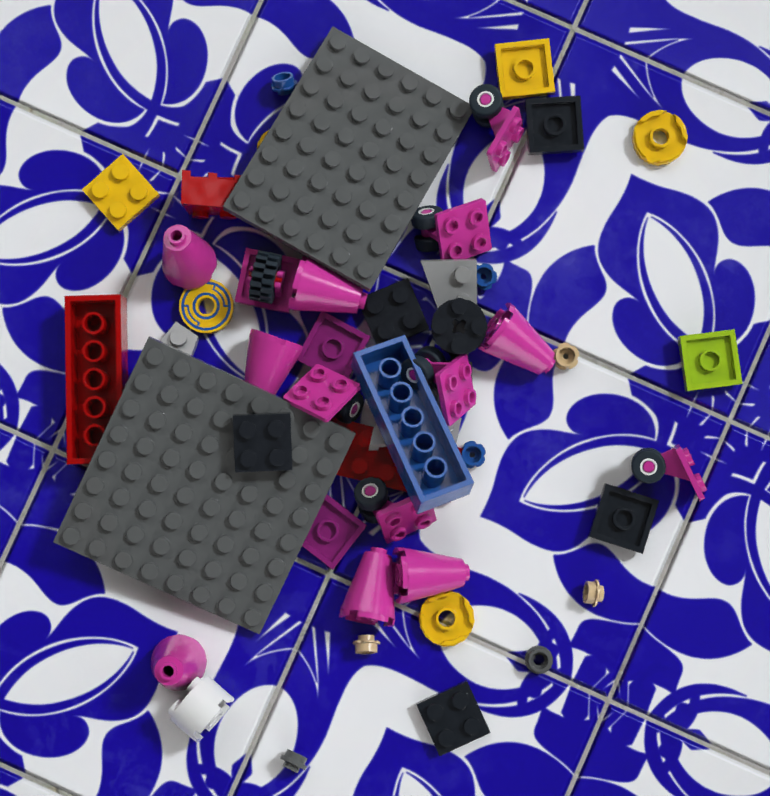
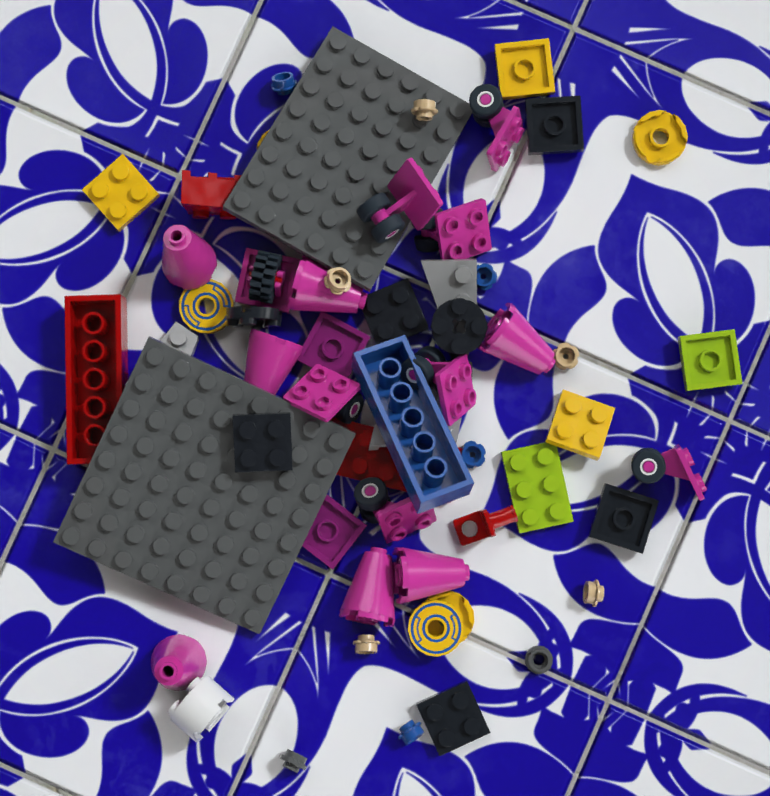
none -> black plate [226,306,282,330]
none -> tan plate [324,267,351,295]
none -> dark pink plate [357,157,443,243]
none -> blue plate [398,720,425,746]
none -> yellow tile [408,599,464,657]
none -> tan plate [411,99,438,121]
none -> red bracket [453,505,518,546]
none -> lime plate [501,442,574,533]
none -> yellow plate [545,389,615,461]

